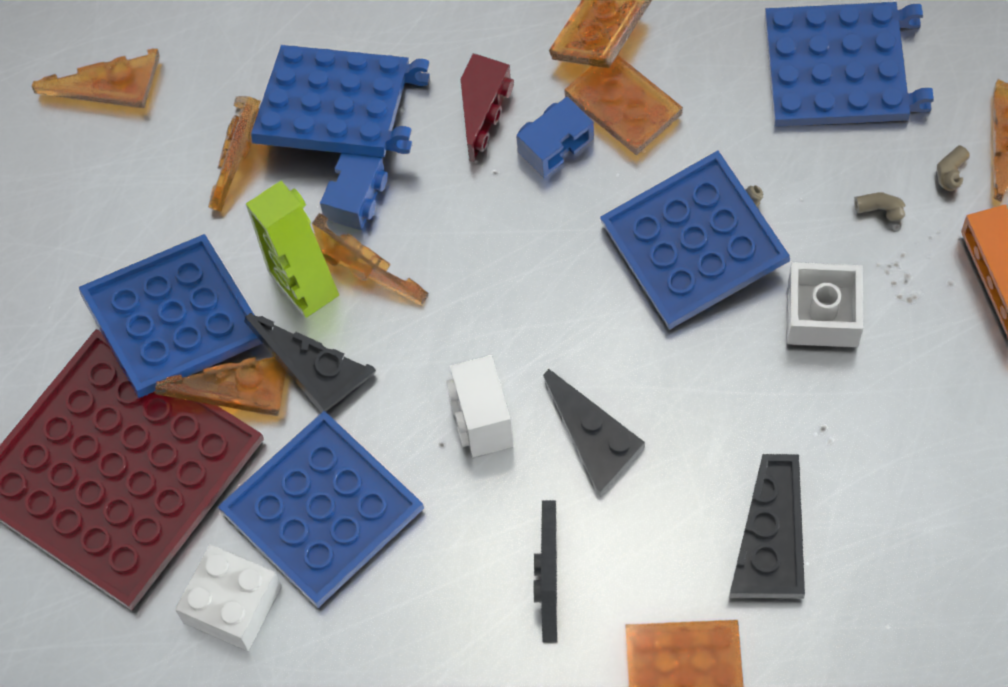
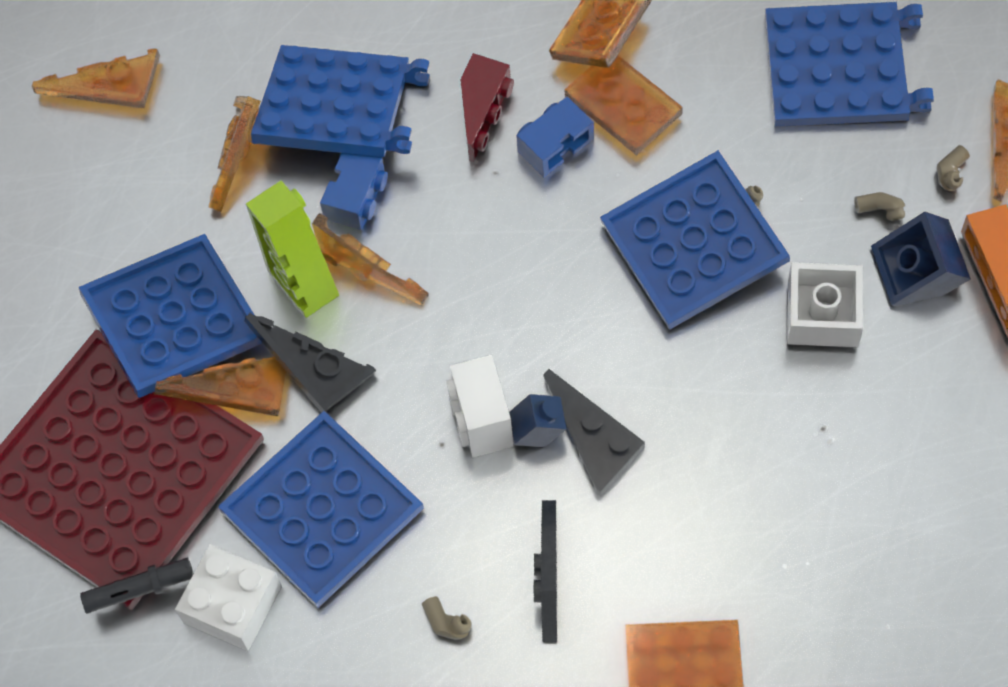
black wing [729,454,805,599] -> none
none -> black pin [80,557,194,614]
none -> dark tan arm [422,596,472,640]
none -> dark blue brick [509,394,567,447]
none -> dark blue slope [871,211,971,307]

